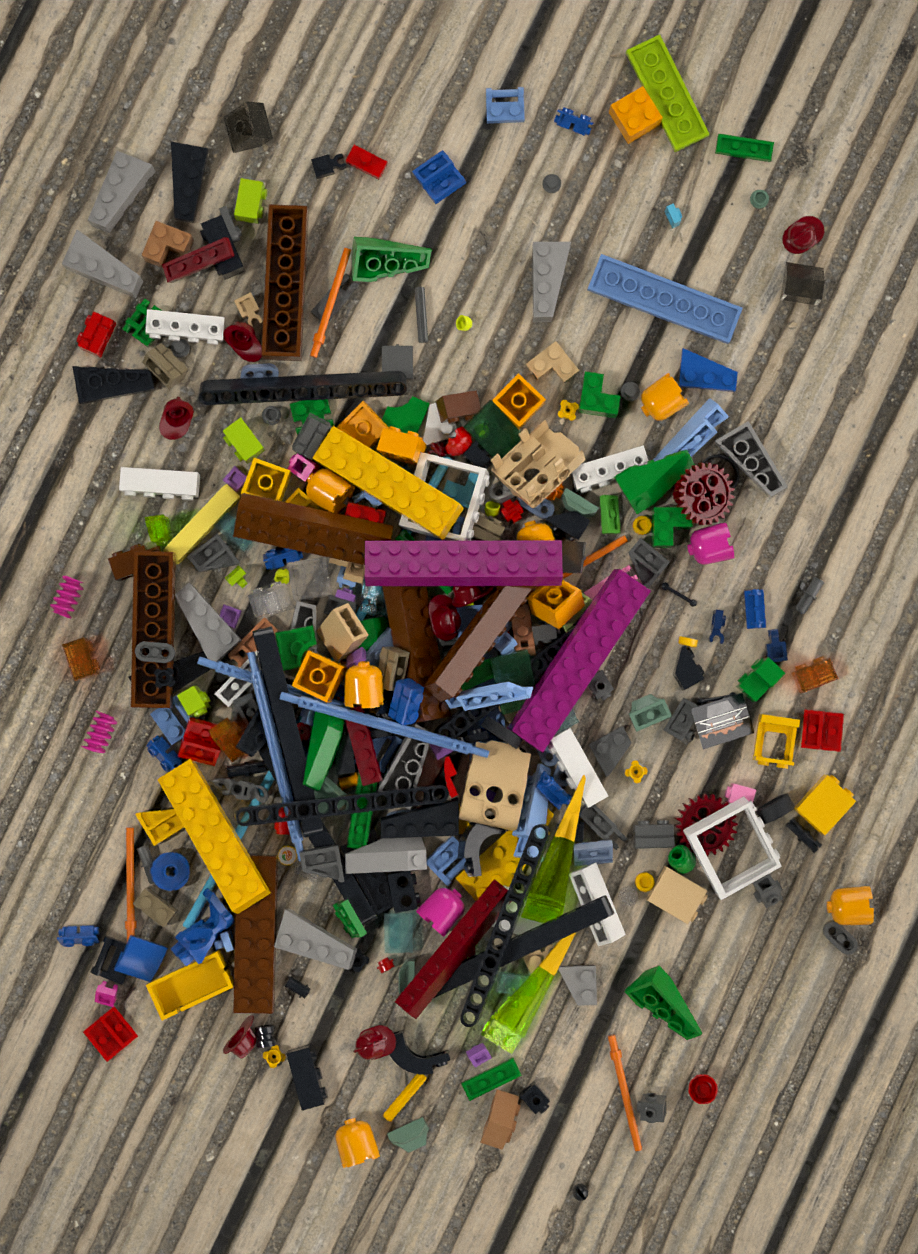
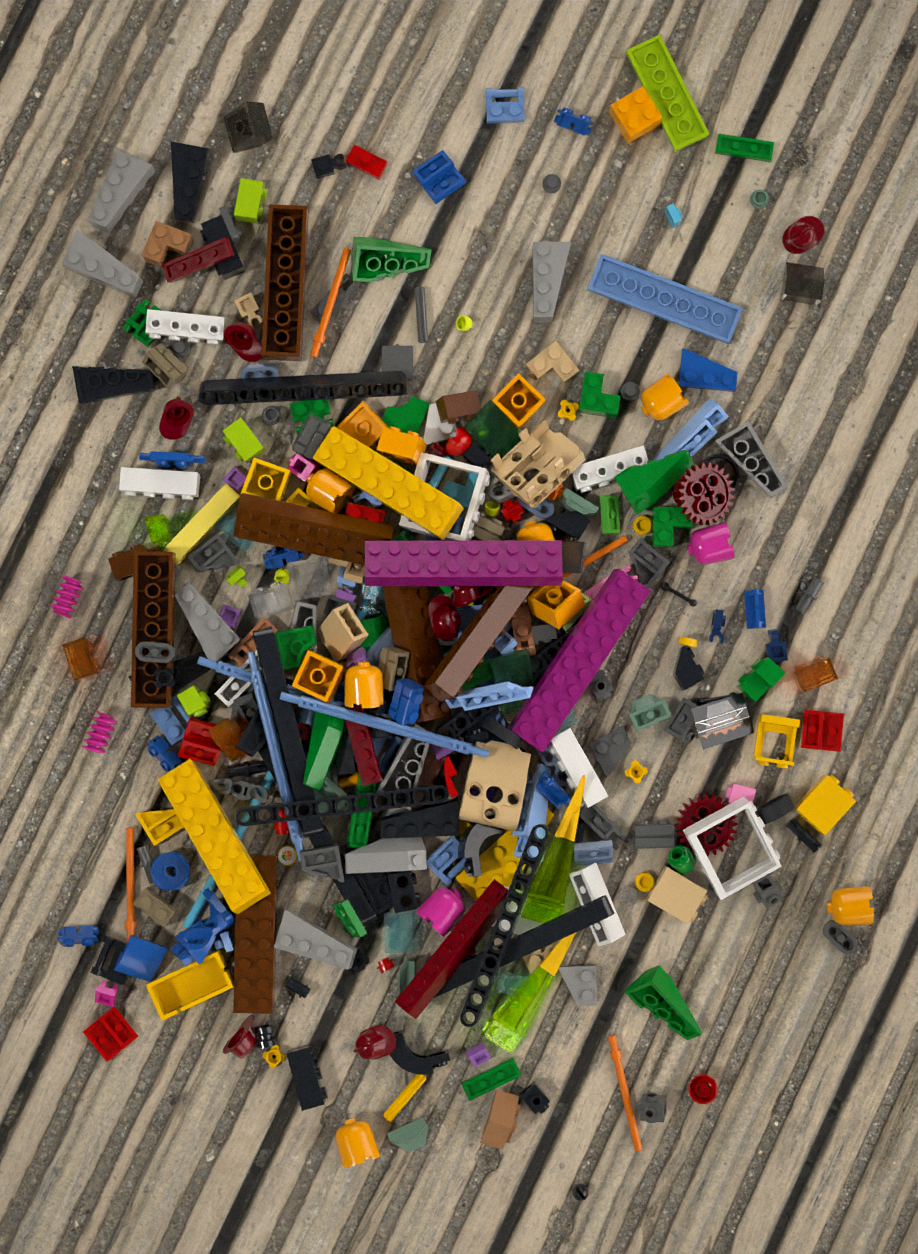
red brick [77,311,116,358] -> none
none -> blue plate [139,451,206,469]

